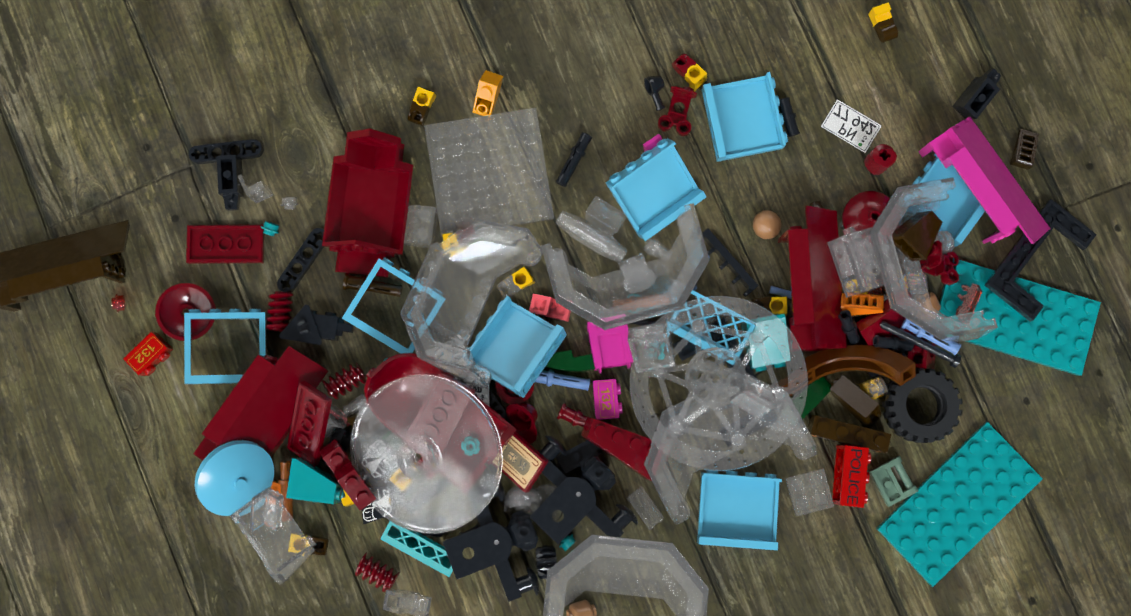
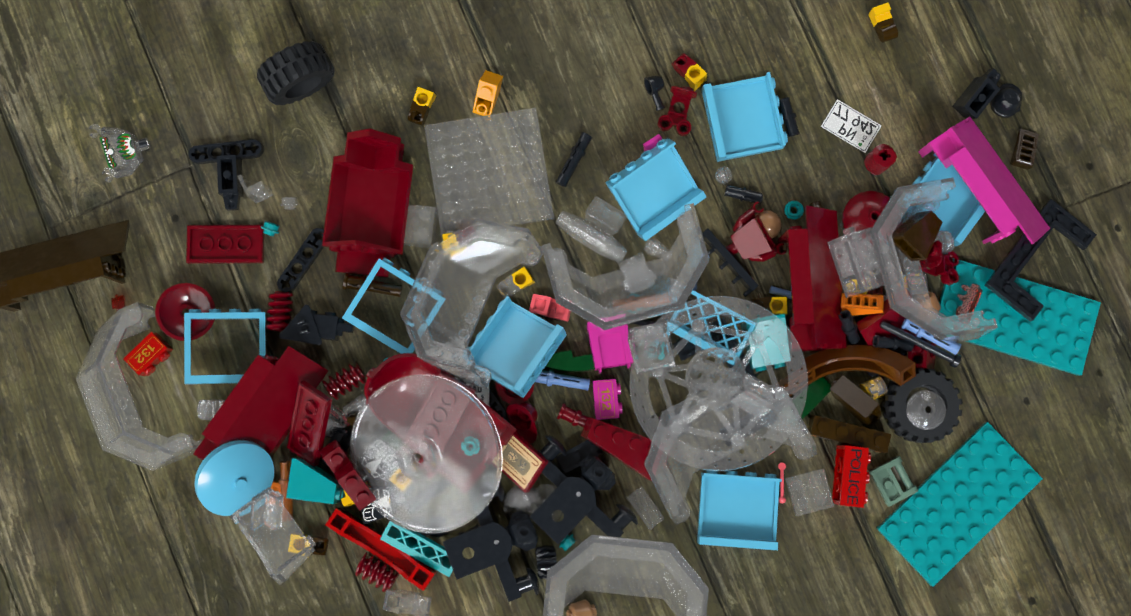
none -> clear windscreen [76,302,203,471]
none -> clear torso [89,124,151,182]
none -> clear gear [197,399,225,420]
none -> black tyre [257,41,335,105]
none -> red arch [325,507,437,591]
none -> clear plate [715,167,732,185]
none -> black axle [724,184,763,204]
none -> dark red torso [726,202,786,262]
none -> coral hinge [778,463,786,504]
none -> teal plate [784,201,804,220]
none -> clear dish [906,390,946,430]
none -> black hat [990,83,1022,118]

